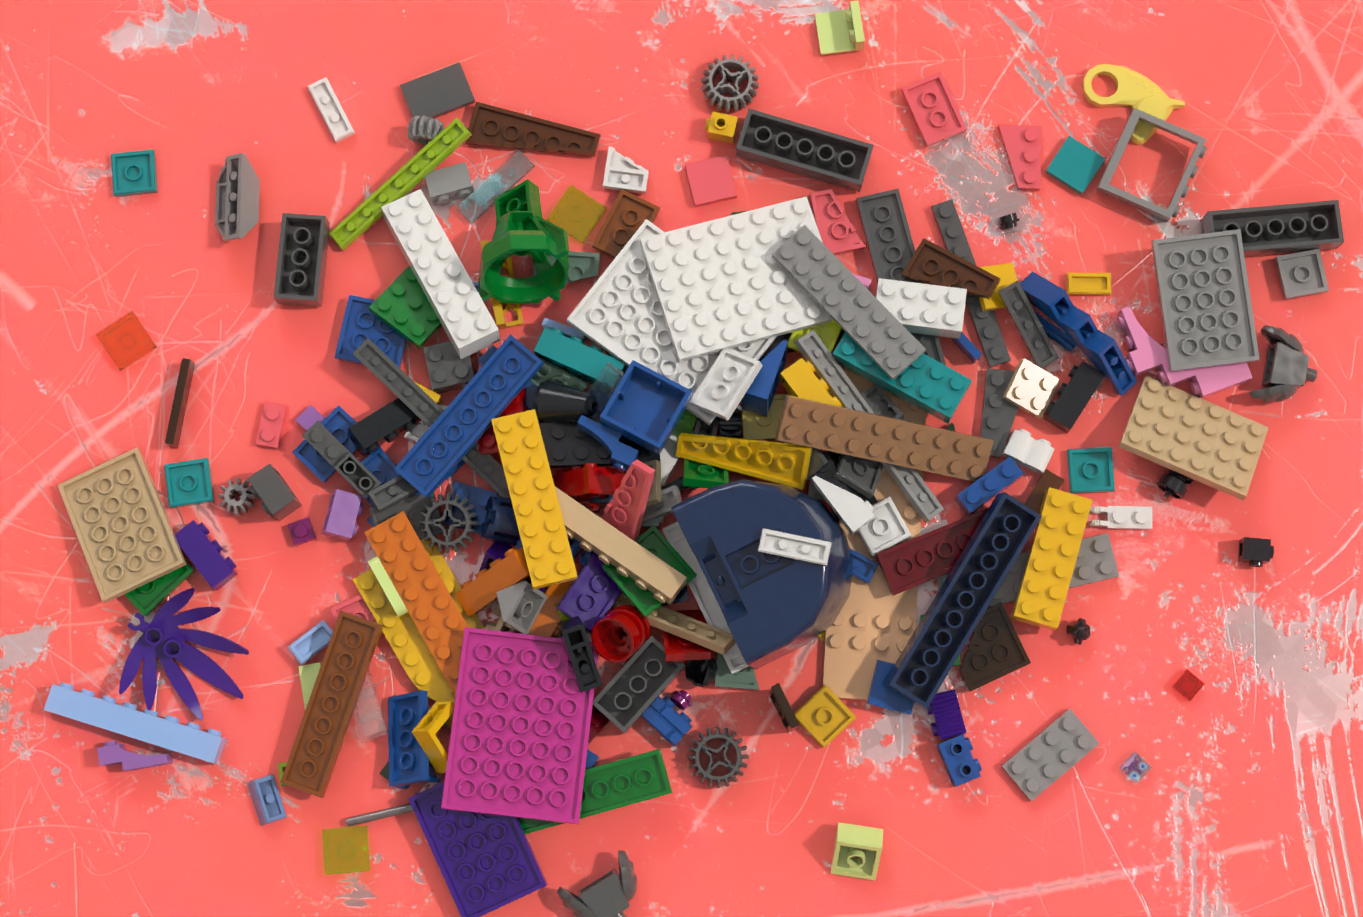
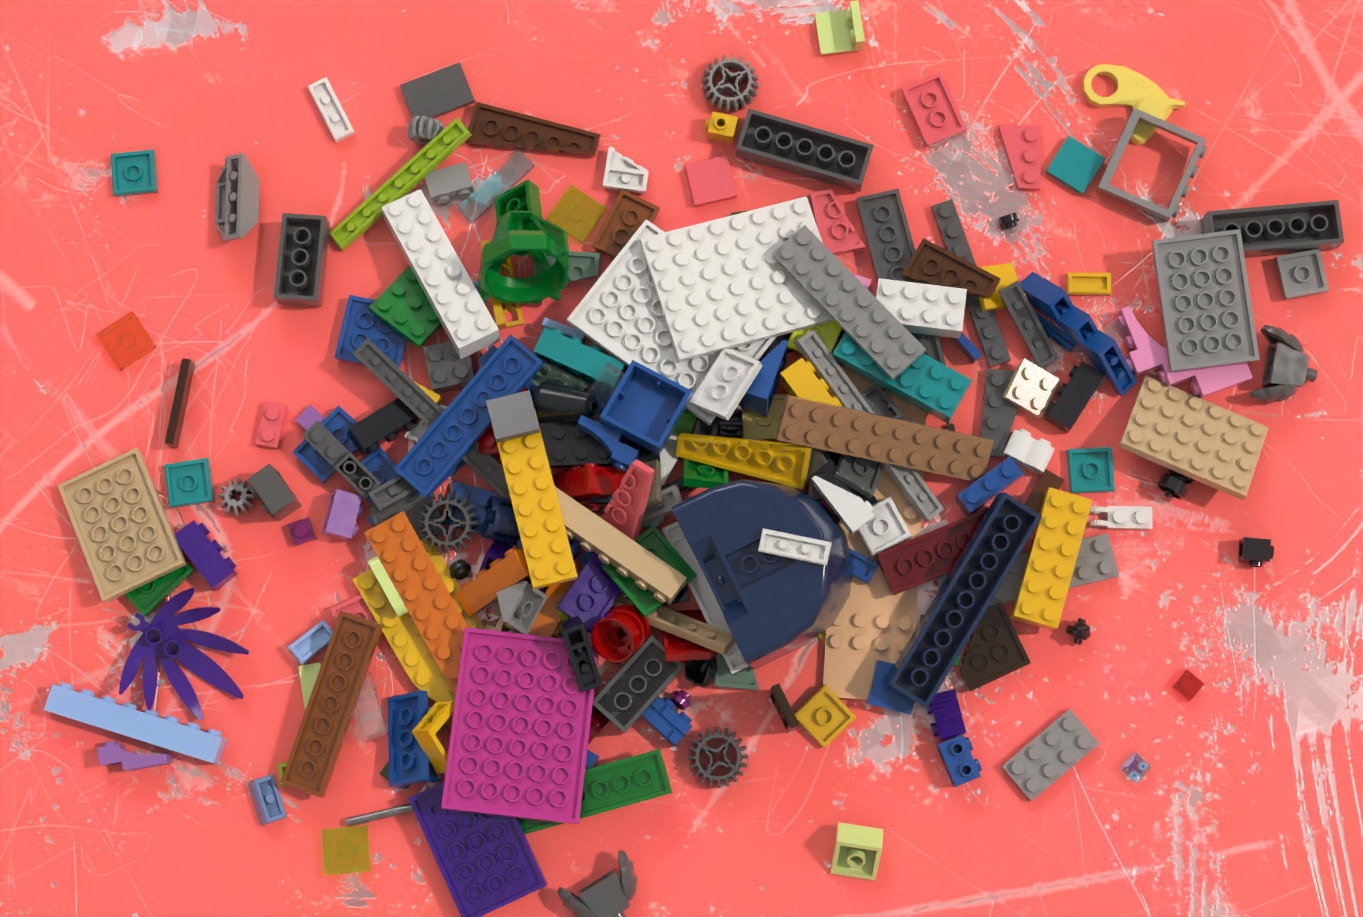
none -> pearl dark grey plate [449,559,471,580]
none -> tile [486,390,540,443]

